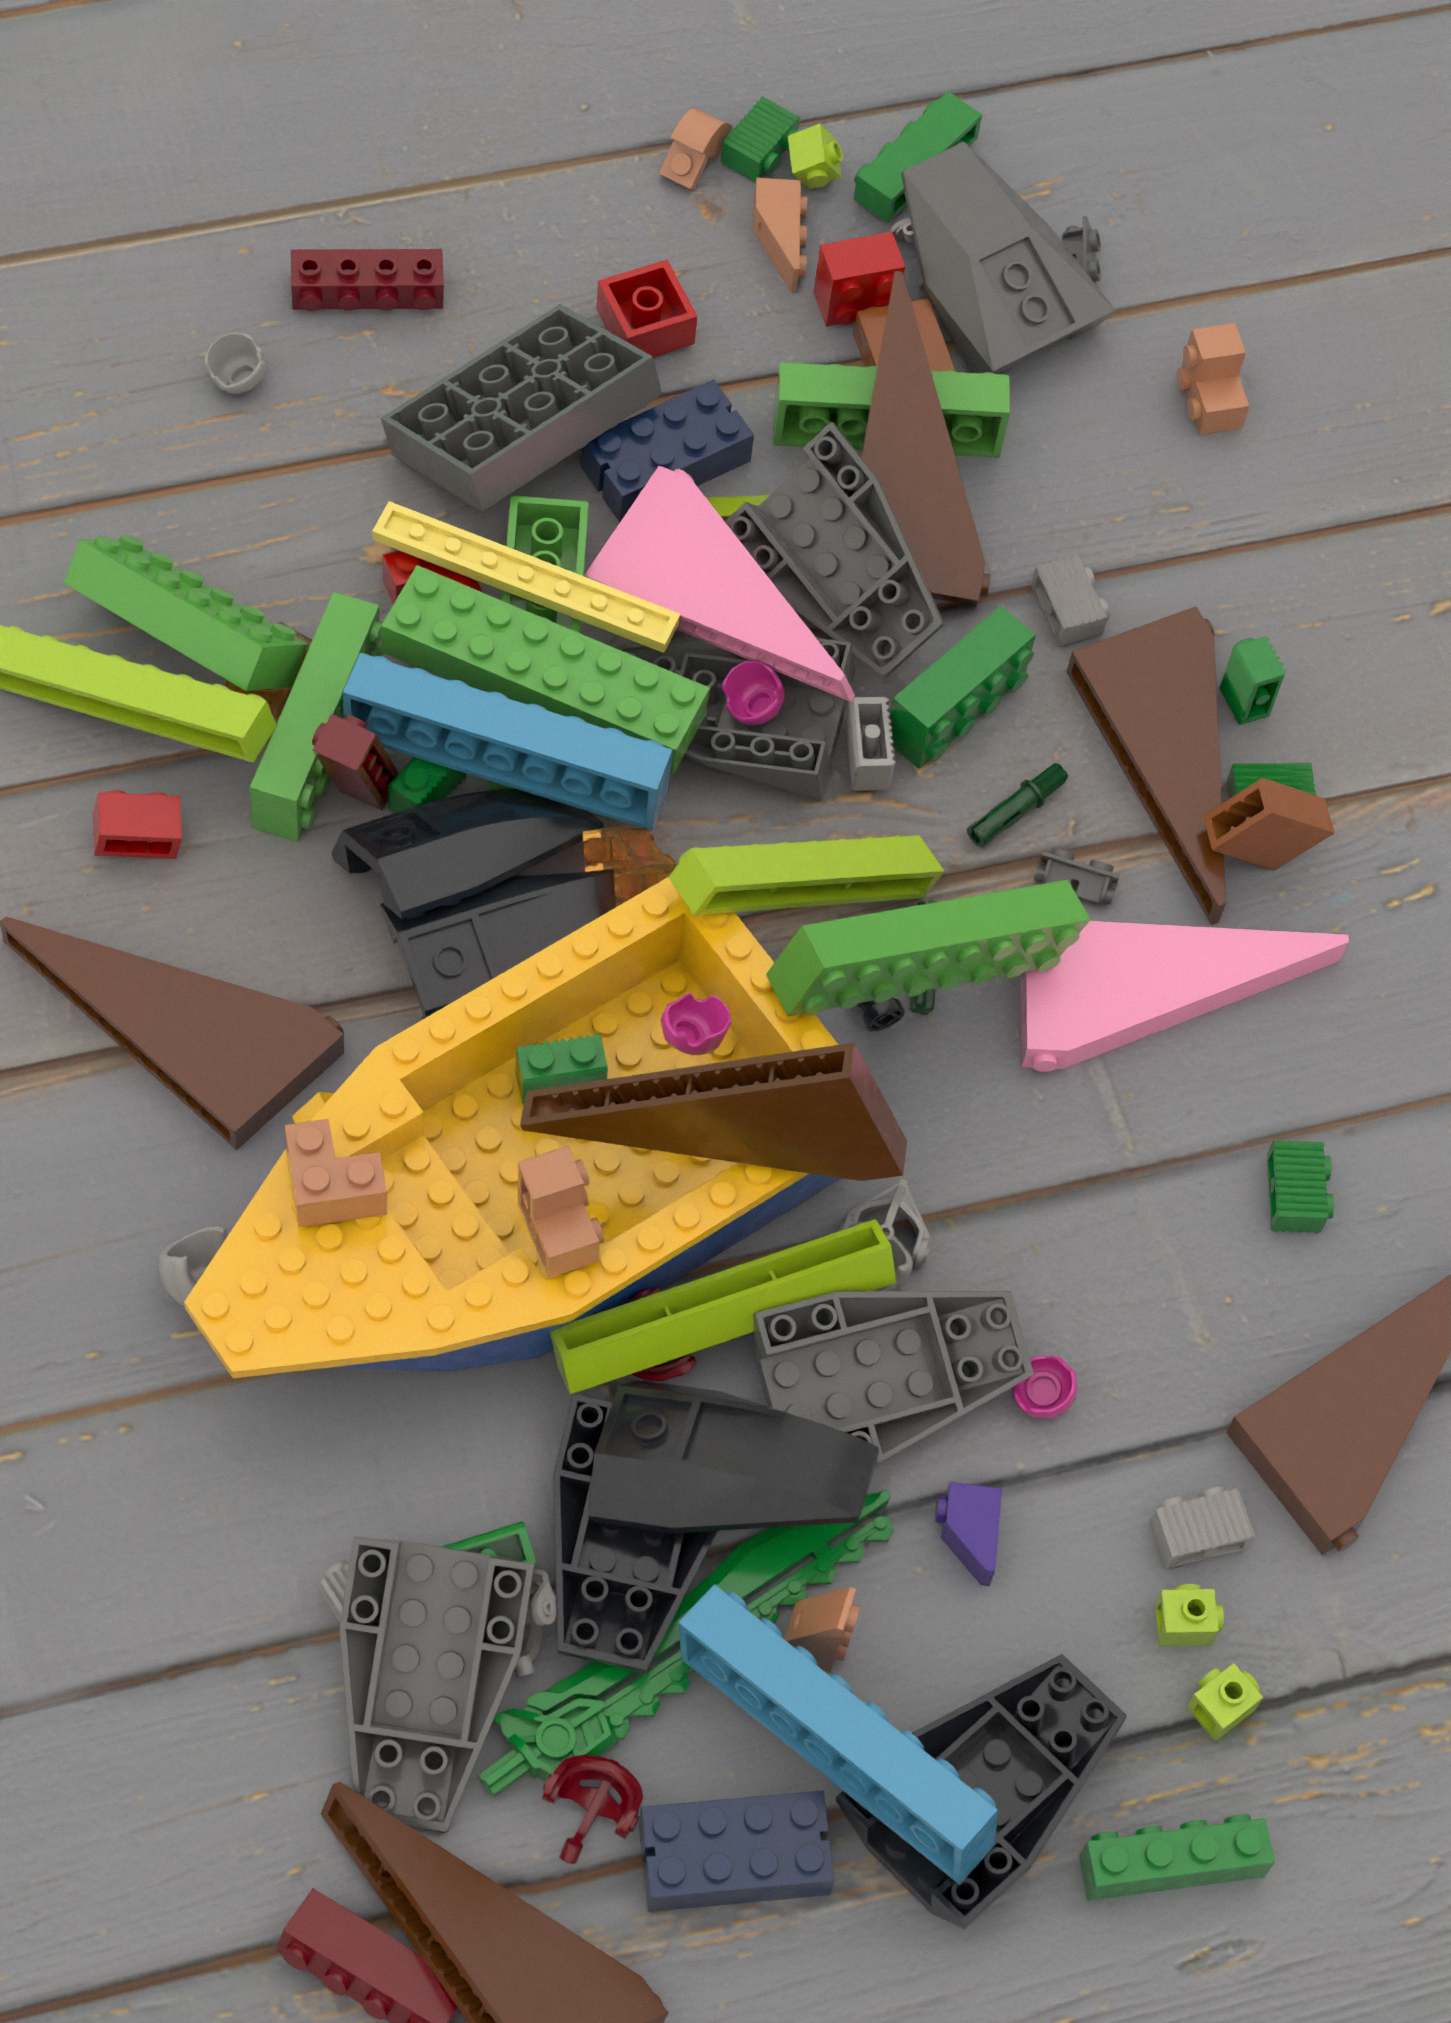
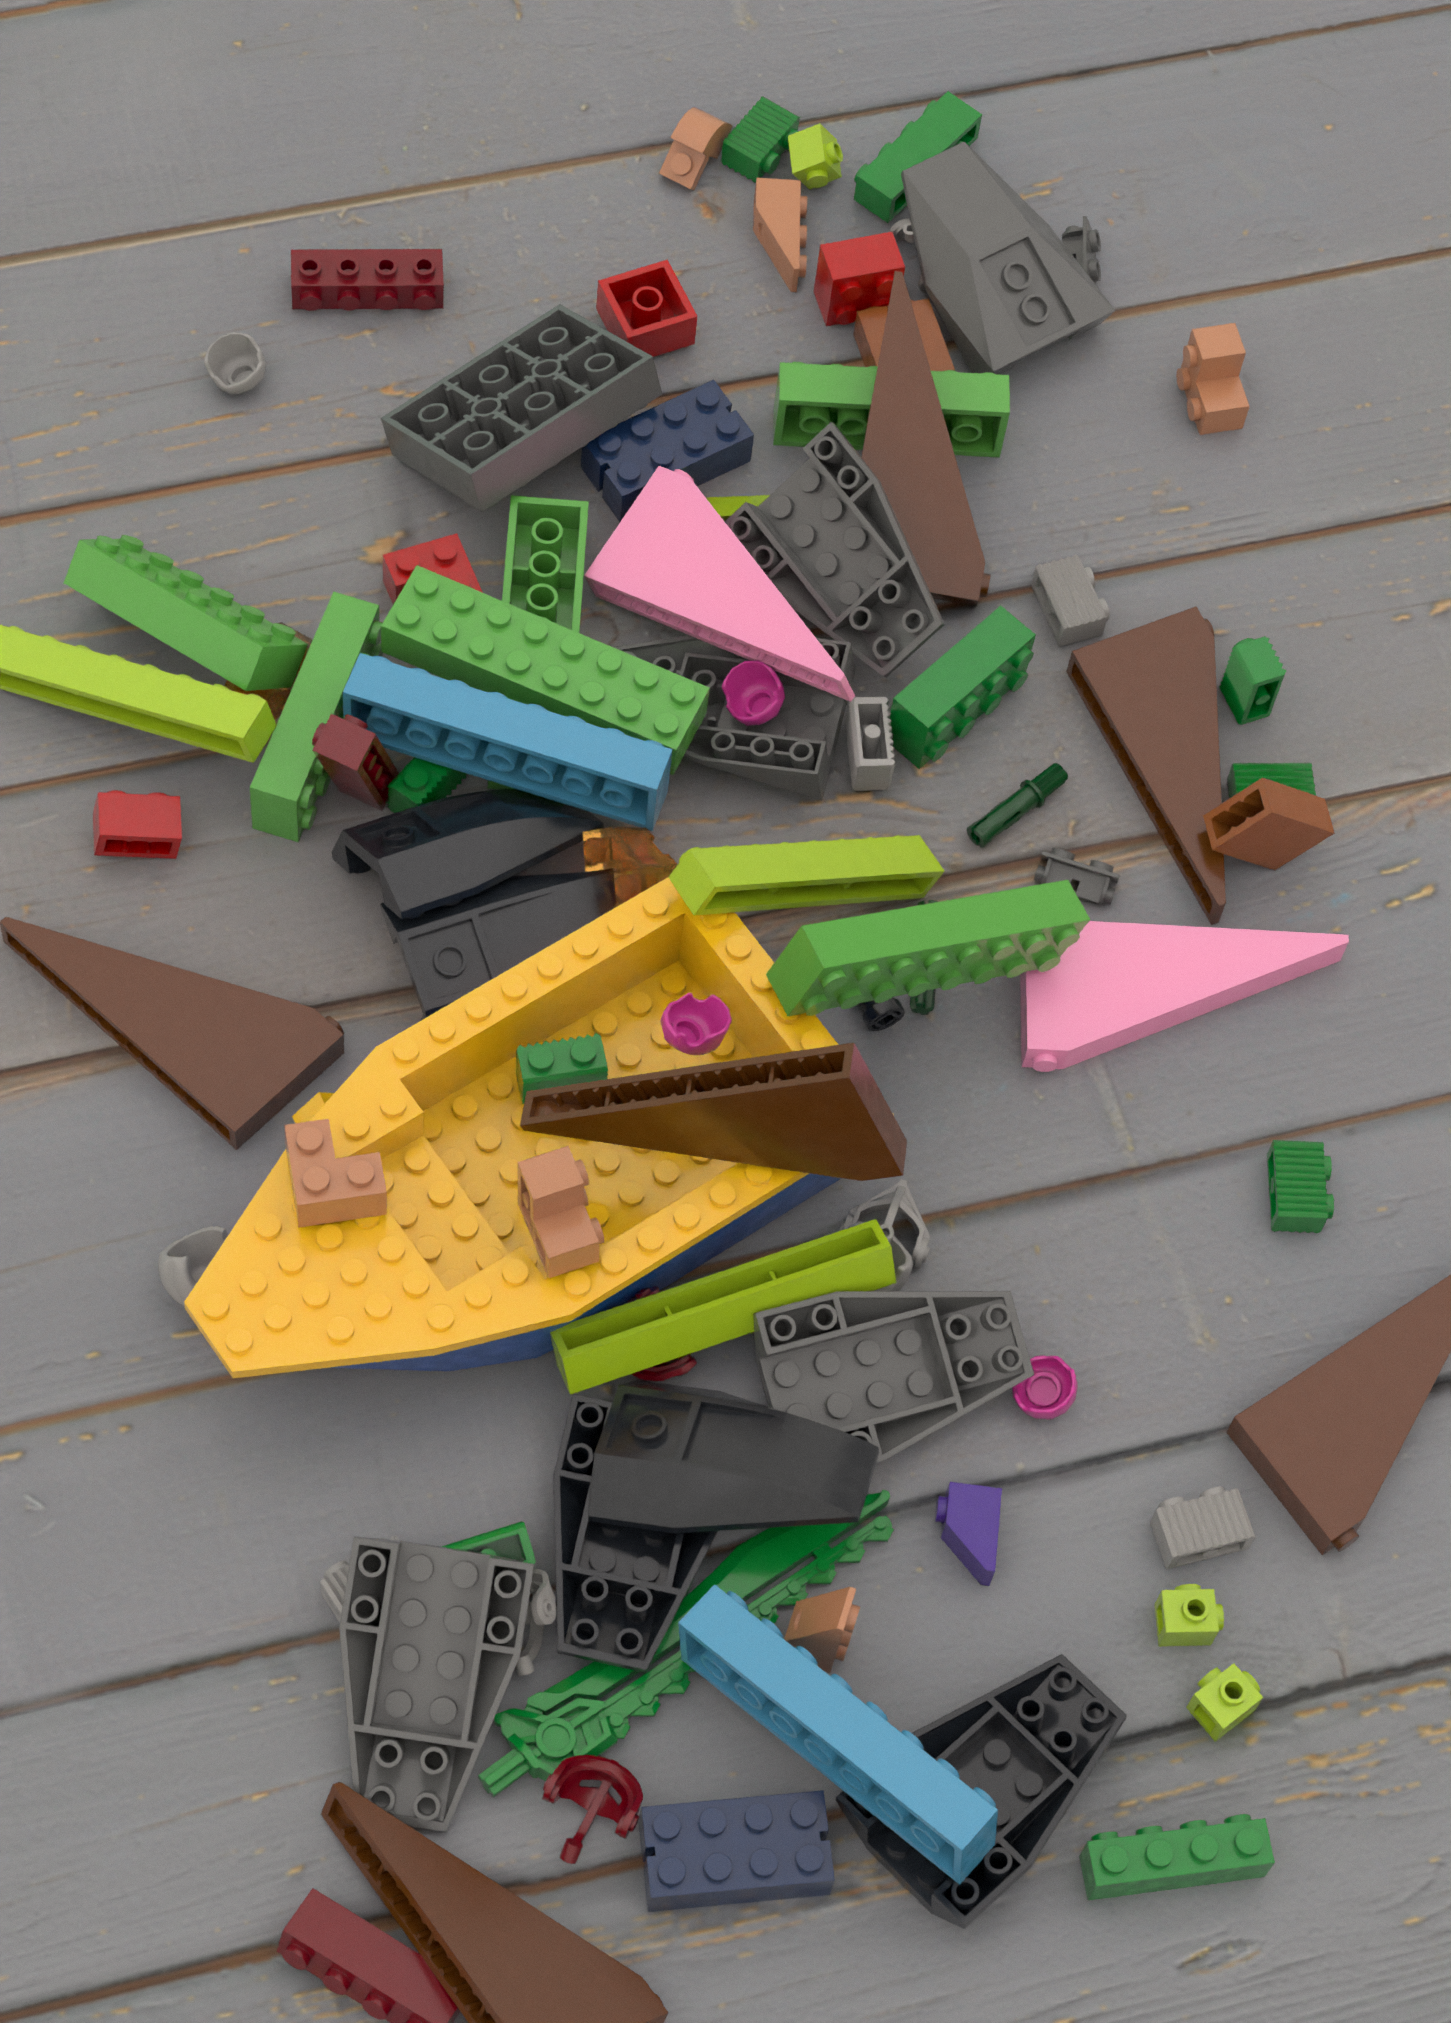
light yellow plate [372,501,680,653] -> none

